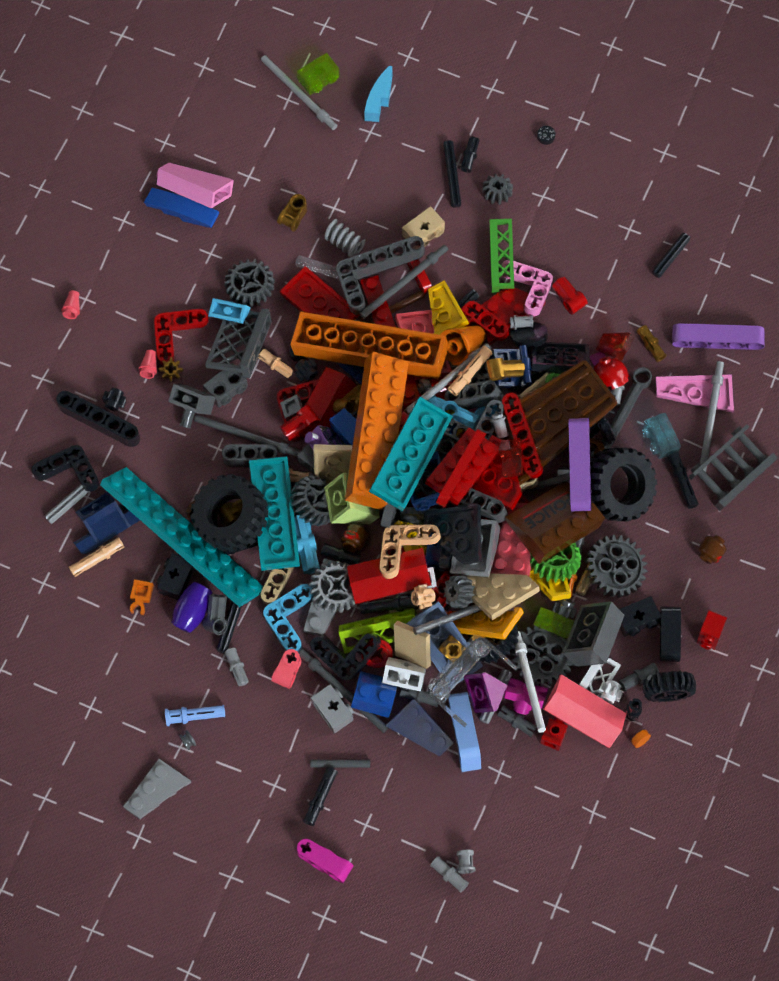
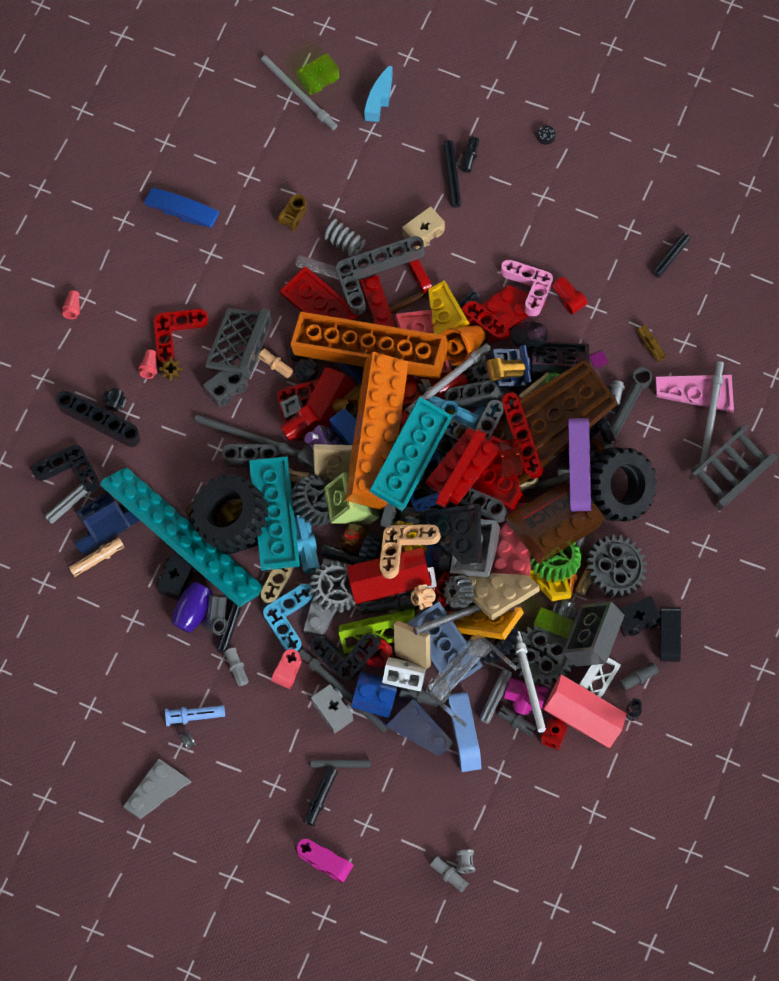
orange plate [130,579,154,615] -> none
bright pink slope [156,163,234,208] -> none
dark grey brick [168,384,216,428] -> none
medium azure slope [208,298,251,324] -> none
dark grey gear [224,258,275,308] -> none
dark grey bar [359,244,449,319] -> none
pearl gold piece [438,634,463,661] -> none
light nougat pin [447,346,493,396] -> none
magenta slope [463,672,508,713] -> none
dark grey gear [482,173,513,205] -> none
bright green fence [490,219,514,295] -> none
light grey pin [491,413,508,438] -> none
light grey pin [510,315,533,330] -> none
red cylinder [593,356,630,389] -> none
clear red slope [596,332,634,361] -> none
white gear [598,680,623,704] -> none
orange tile [631,730,651,748] -> none
clear light blue brick [642,412,681,459] -> none
black gear [642,671,696,702] -> none
black pin [667,452,699,509] -> none
medium lavender beam [672,323,765,350] -> none
red brick [697,611,727,650] -> none
reddish brown head [698,535,727,565] -> none
none -> black bush [357,532,383,564]

